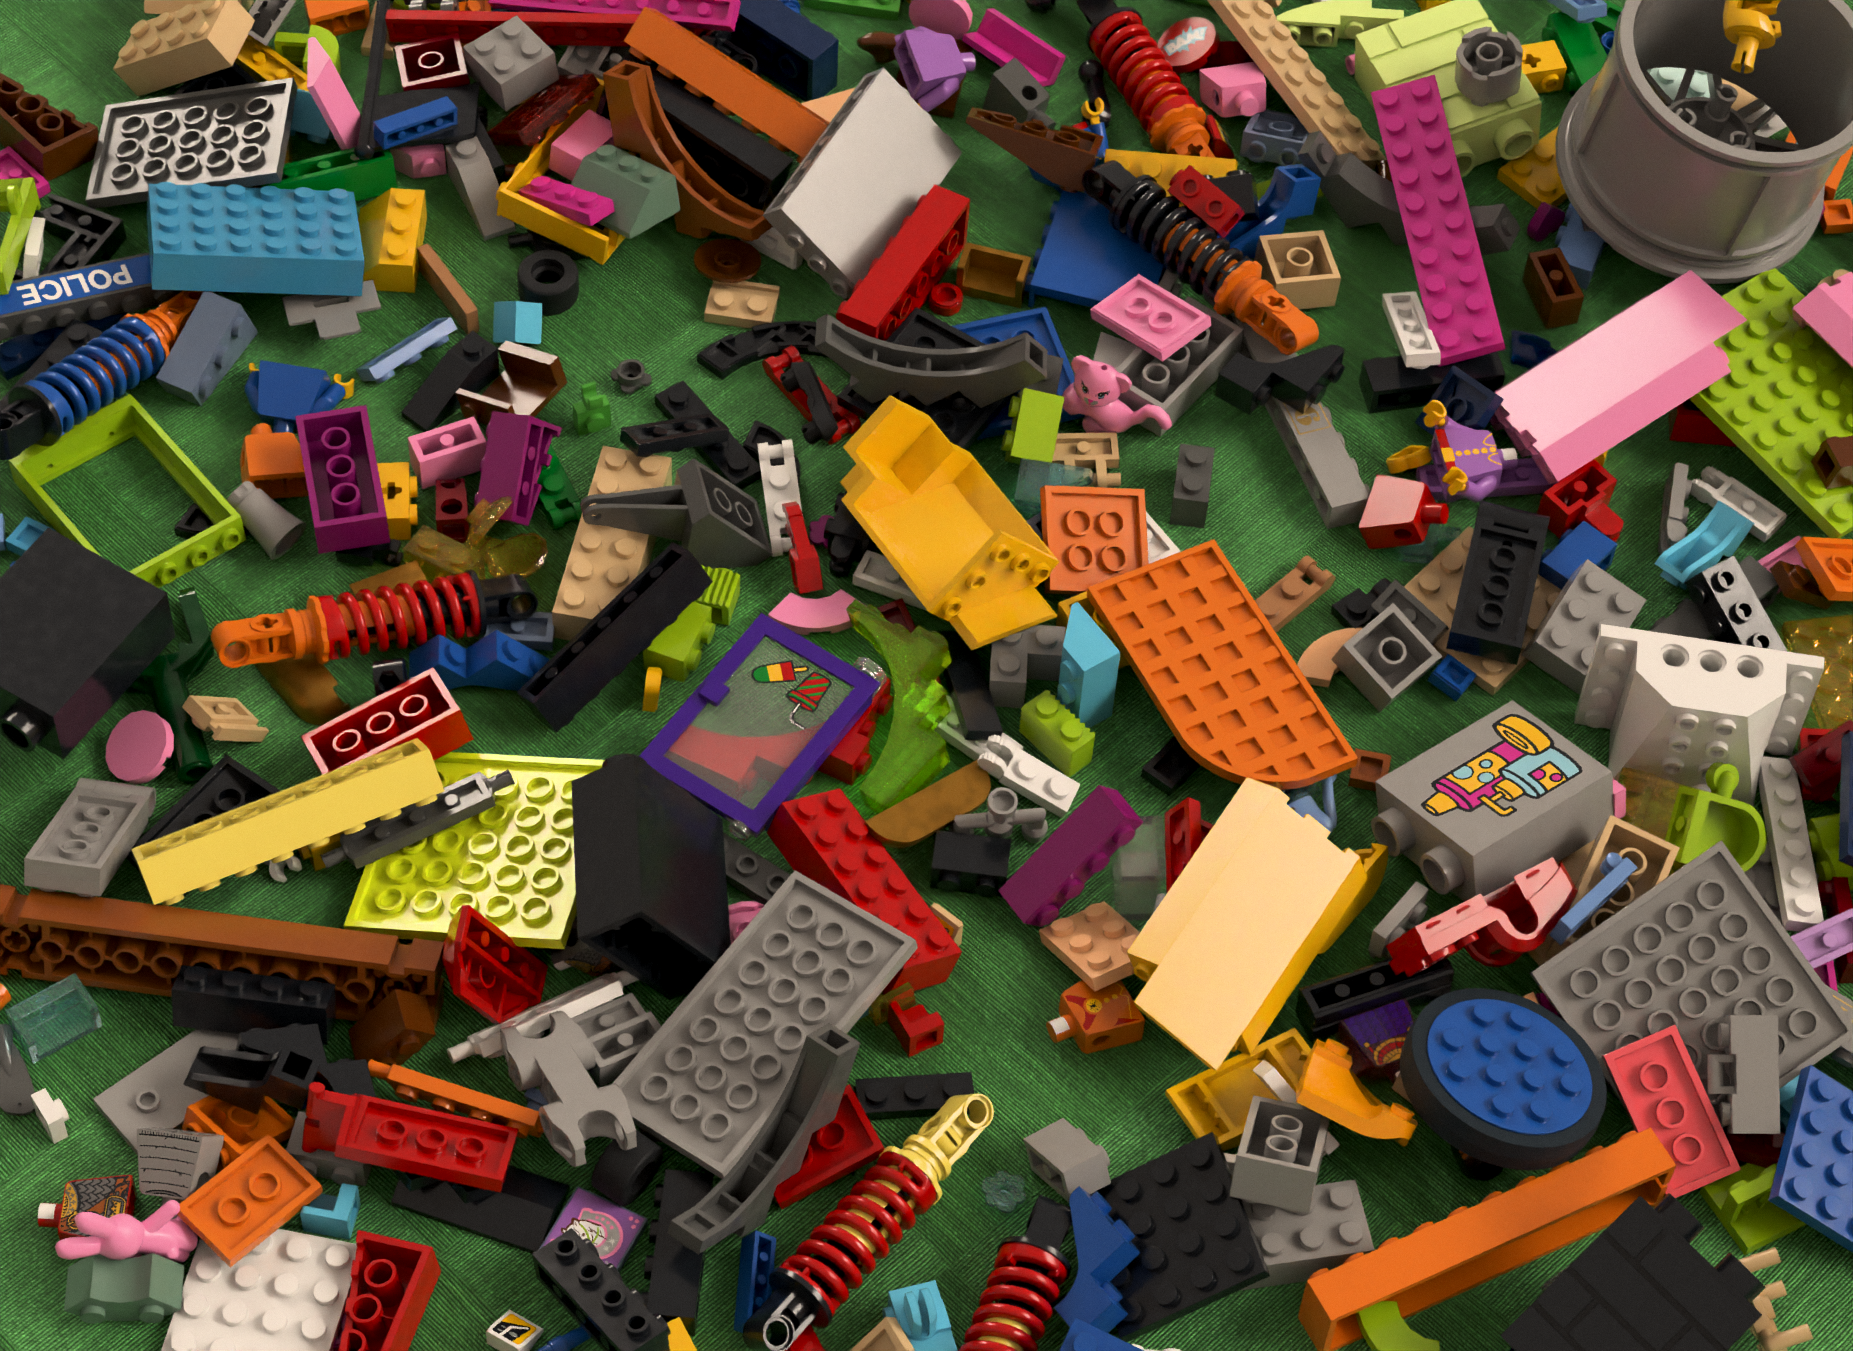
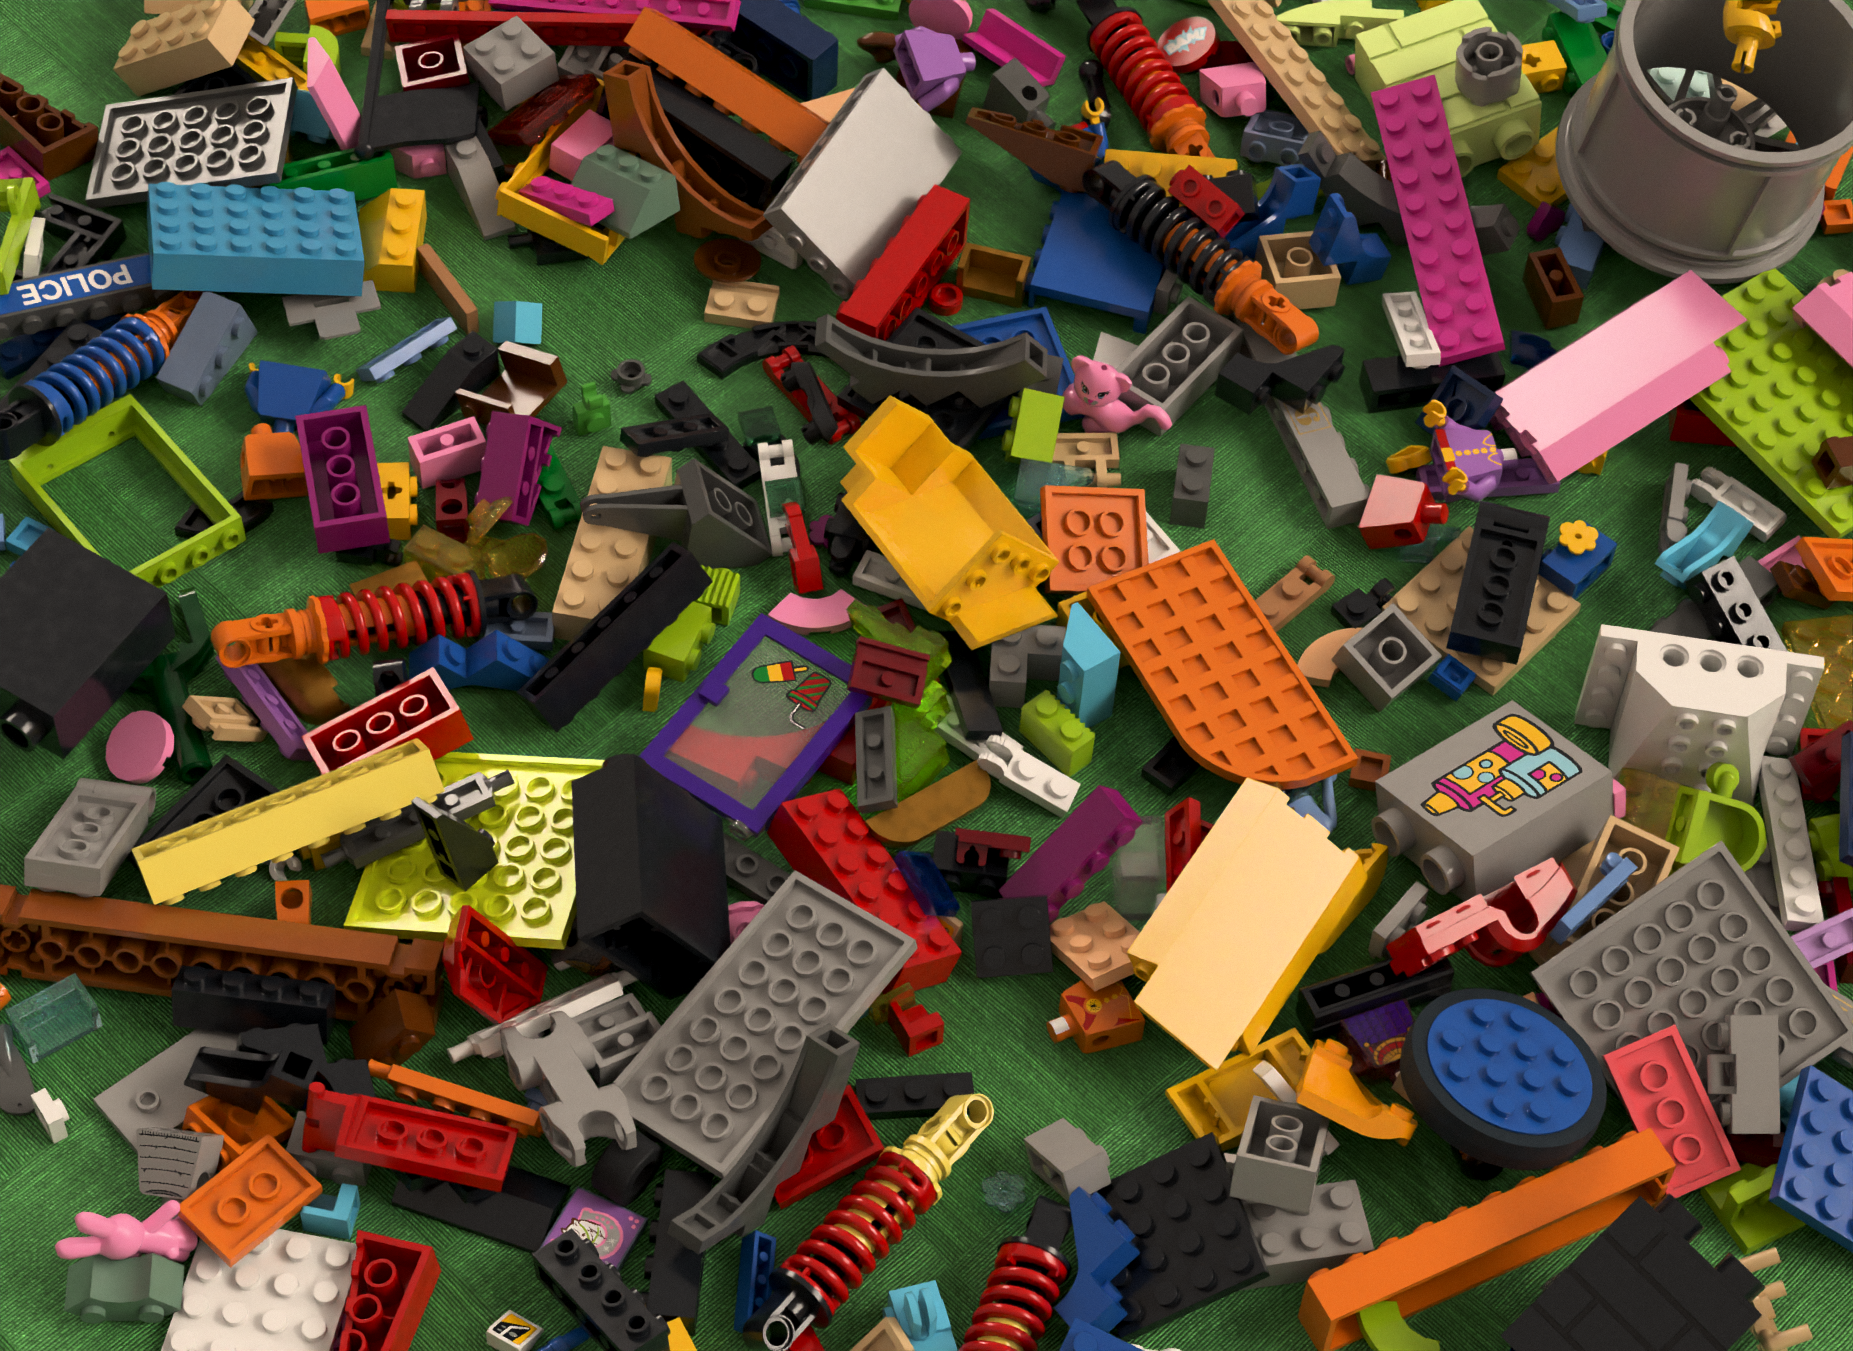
torso [38,1175,137,1256] -> none
light grey plant [227,481,306,560] -> none
blue piece [373,96,458,150] -> none
black tyre [517,250,579,315] -> none
light grey piece [948,787,1048,843] -> none
bright pink tile [1090,274,1212,362] -> none
red slope [1205,115,1235,159] -> none
dark grey plate [1371,579,1449,645] -> none
light grey brick [1521,559,1646,695] -> none
red brick [1536,459,1624,542] -> none
none -> medium lavender plate [215,655,313,762]
none -> orange leg [275,879,312,925]
none -> slope [411,797,499,892]
none -> clear green tile [738,406,781,446]
none -> clear green tile [765,476,805,518]
none -> dark red plate [846,636,930,709]
none -> dark grey plate [855,706,898,814]
none -> clear blue tile [893,850,960,917]
none -> dark red plate [955,828,1031,866]
none -> black plate [971,894,1053,978]
none -> blue arch [1309,193,1392,285]
none -> yellow plant [1559,520,1599,555]

